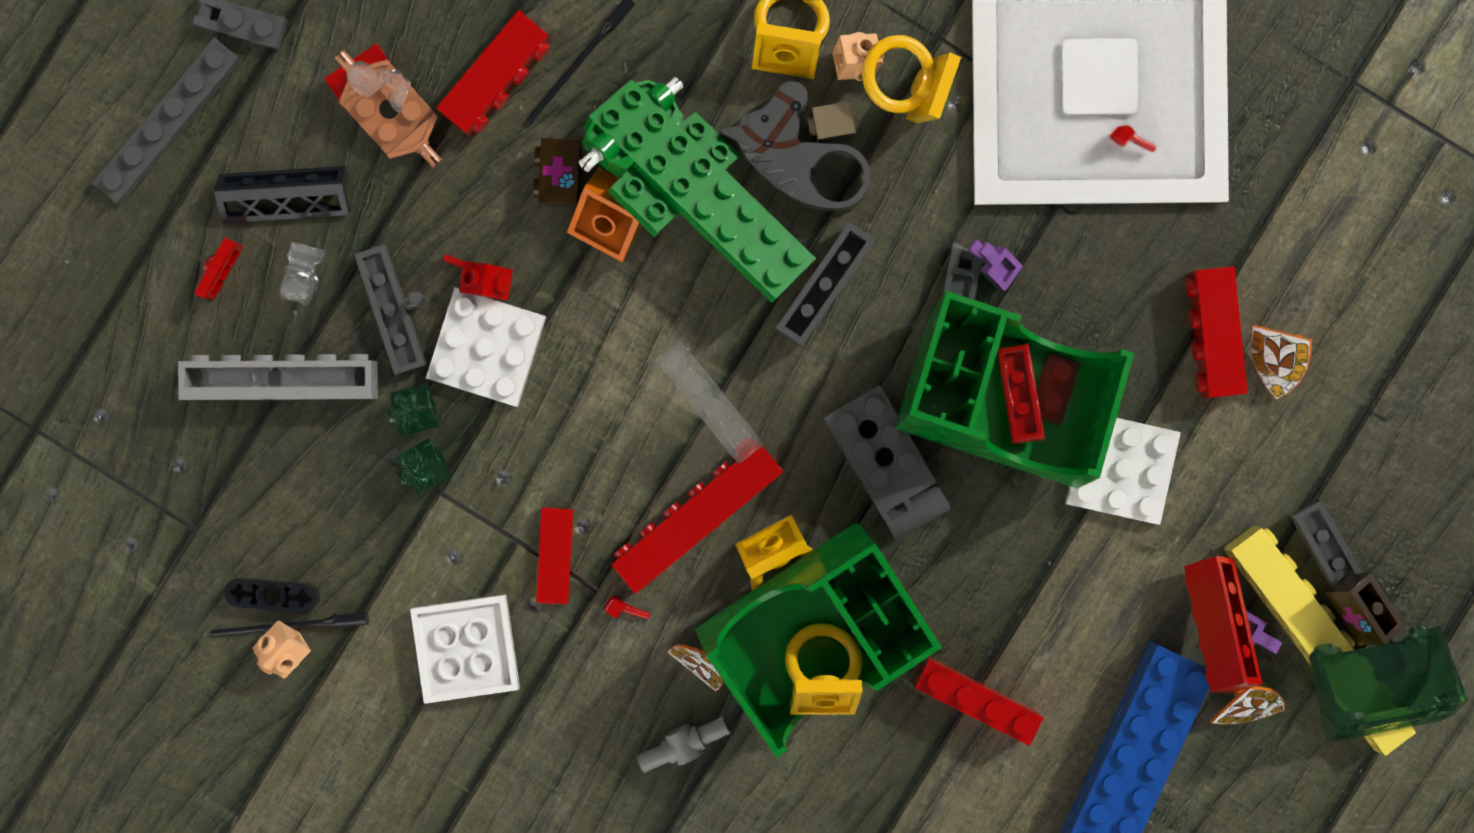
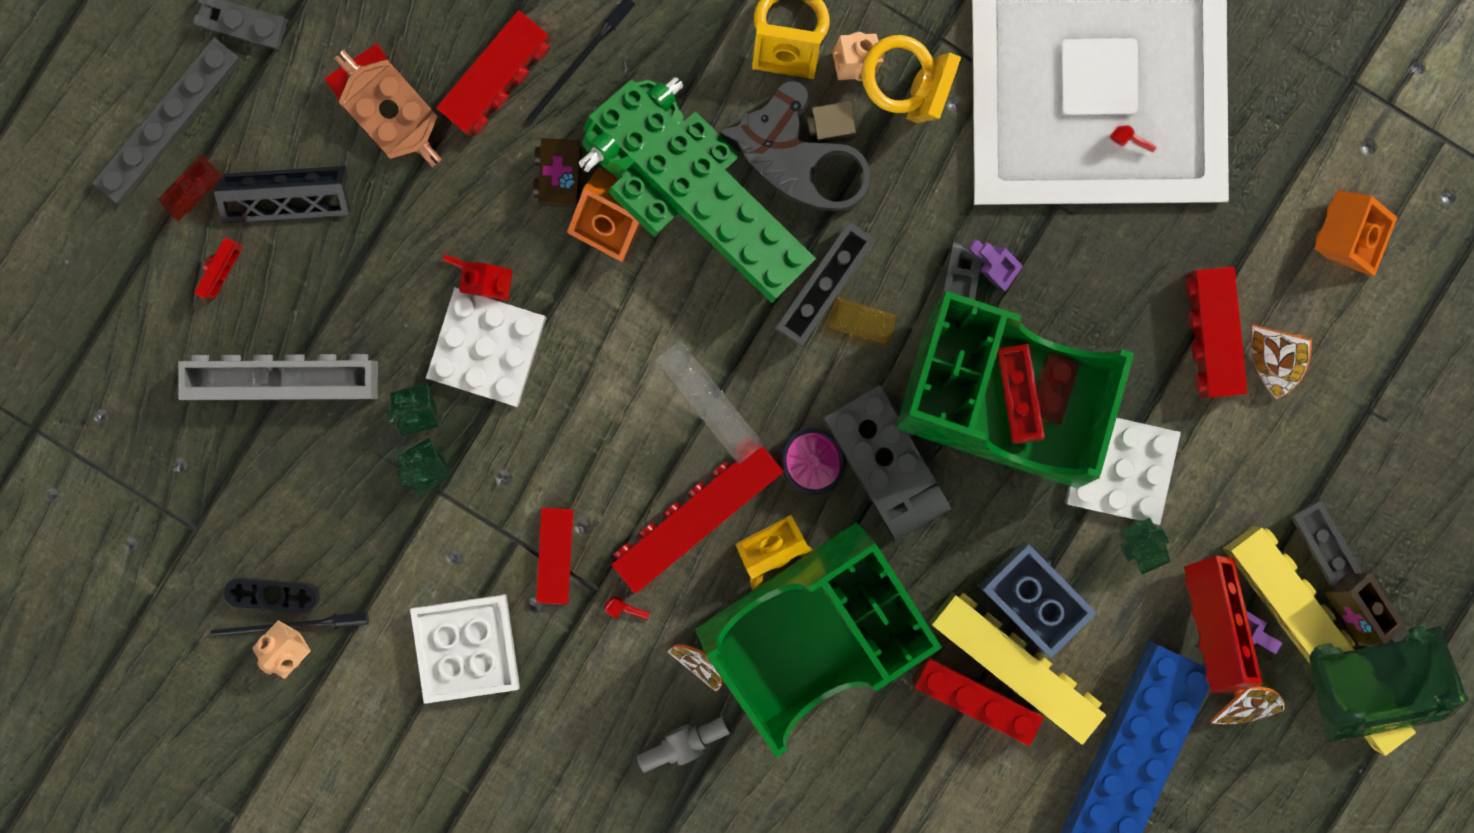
clear leg [280,242,327,306] -> none
clear leg [346,61,411,113] -> none
dark grey plate [354,244,427,375] -> none
yellow tile [785,623,863,715] -> none
none -> clear red plate [158,154,223,221]
none -> dark pink wheel [780,428,845,495]
none -> clear yellow tile [828,297,898,346]
none -> light yellow brick [929,592,1106,745]
none -> sand blue brick [978,542,1097,658]
none -> clear green brick [1119,517,1171,575]
none -> orange slope [1314,190,1398,276]

